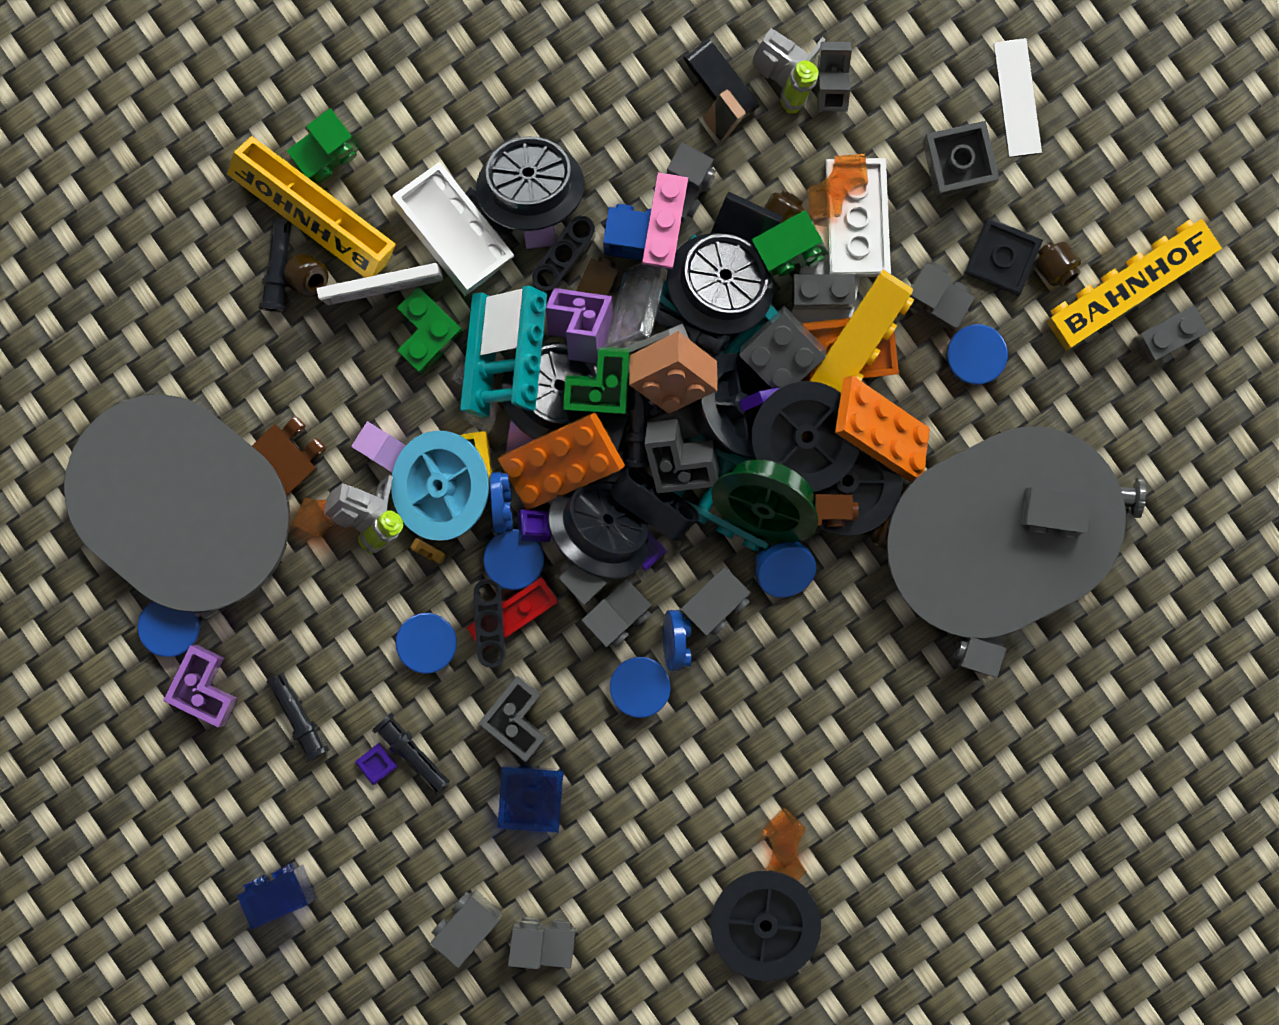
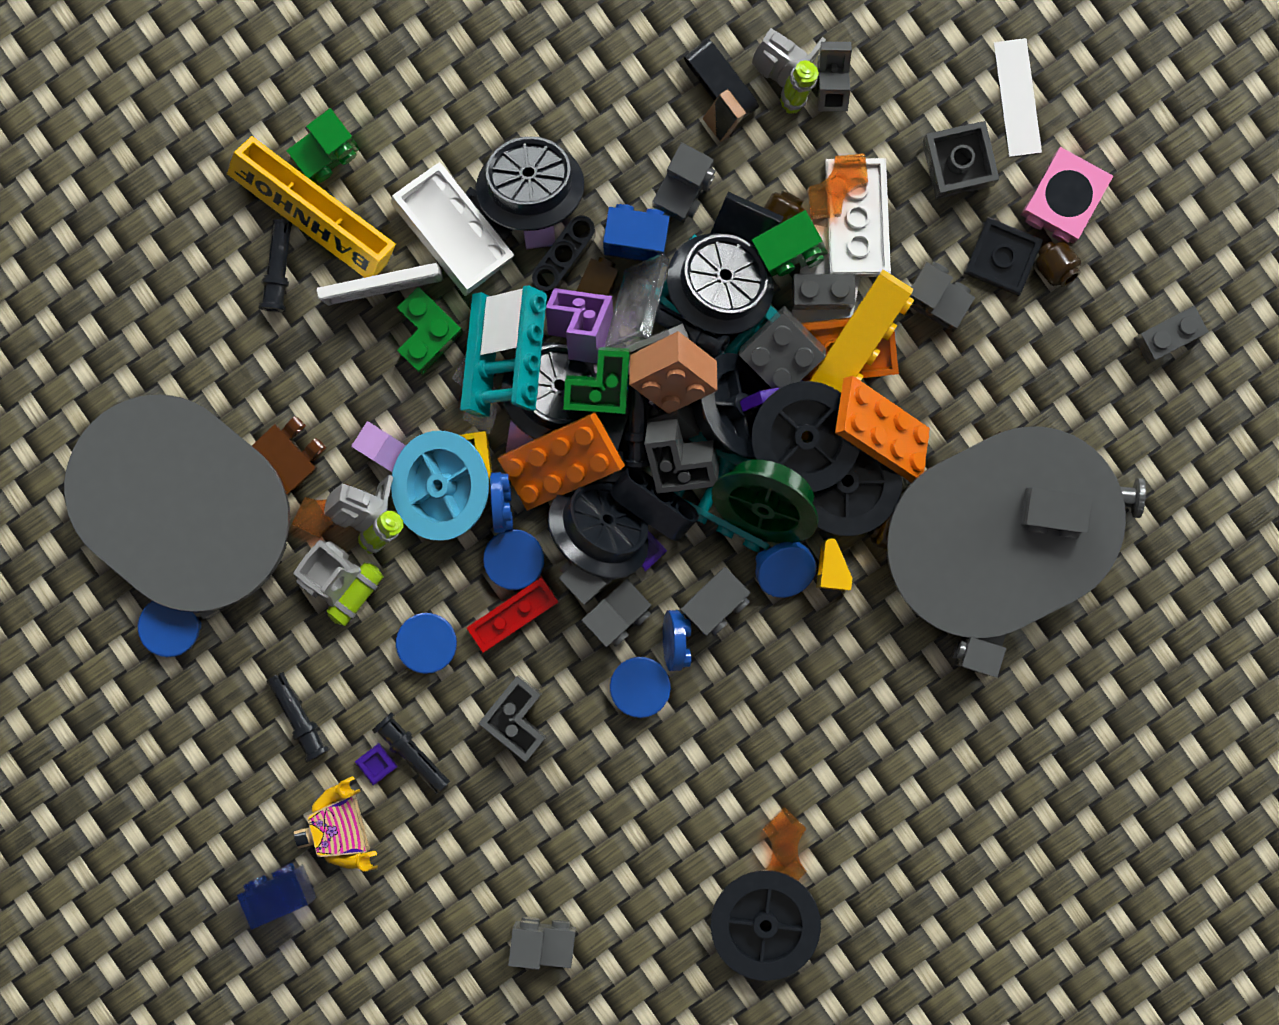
medium lavender brick [163,645,238,727] -> none
dark brown head [284,254,329,297] -> none
pearl gold tile [410,538,447,564] -> none
dark grey brick [430,890,503,968] -> none
black beam [473,579,506,668] -> none
clear blue brick [497,764,565,833] -> none
dark purple tile [517,509,552,542] -> none
bright pink plate [642,172,688,270] -> none
reddish brown brick [814,494,858,527] -> none
blue tile [945,324,1008,386] -> none
yellow brick [1046,219,1222,351] -> none
none -> light grey piece [293,540,384,626]
none -> torso [294,776,378,872]
none -> yellow tile [816,538,852,591]
none -> bright pink brick [1021,147,1113,244]

